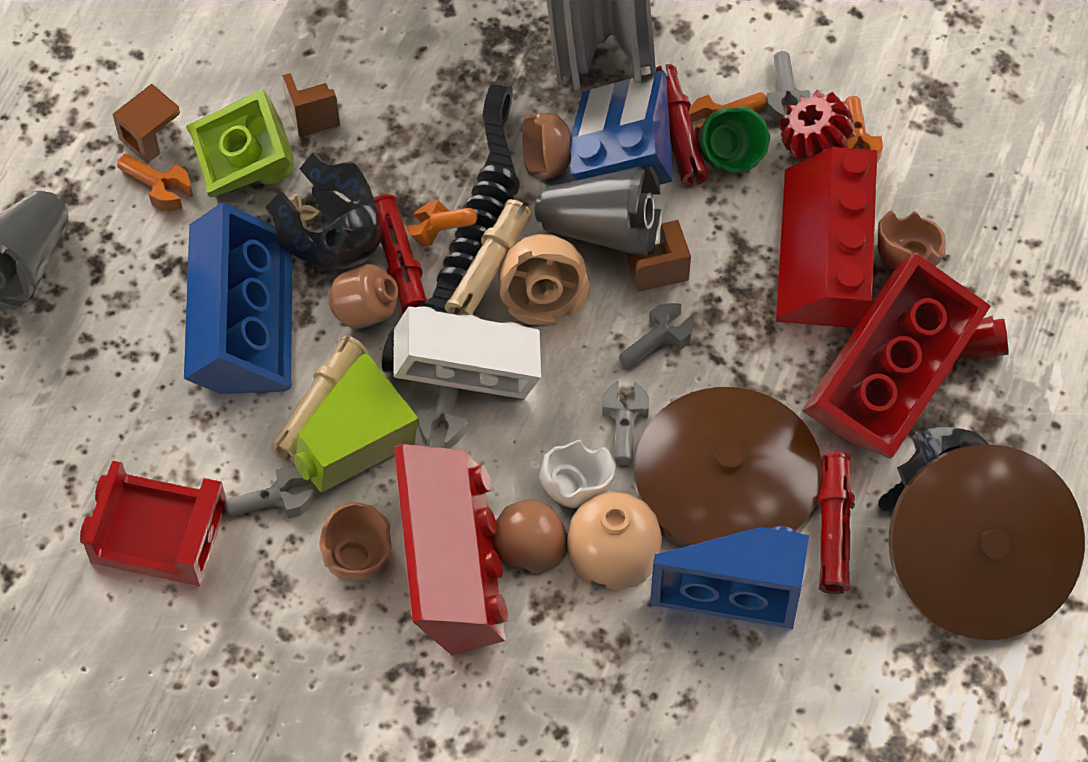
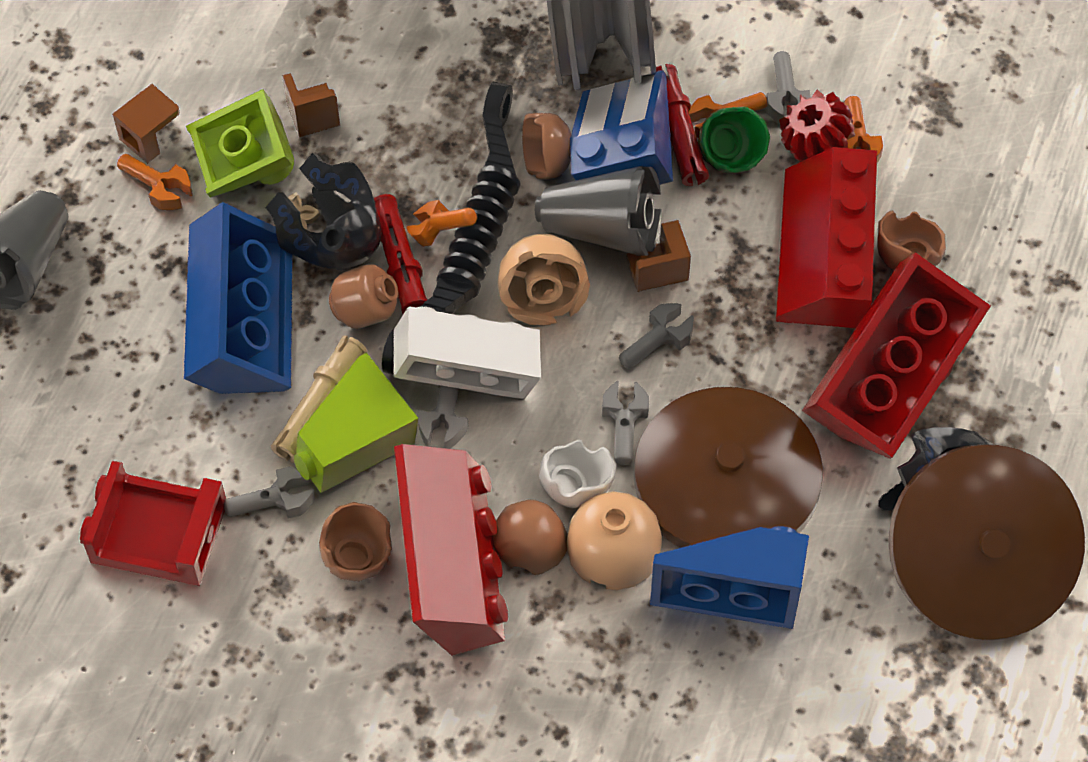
tan pin [445,199,532,316] -> none
red pin [817,451,855,594] -> none
red cone [958,316,1009,361] -> none

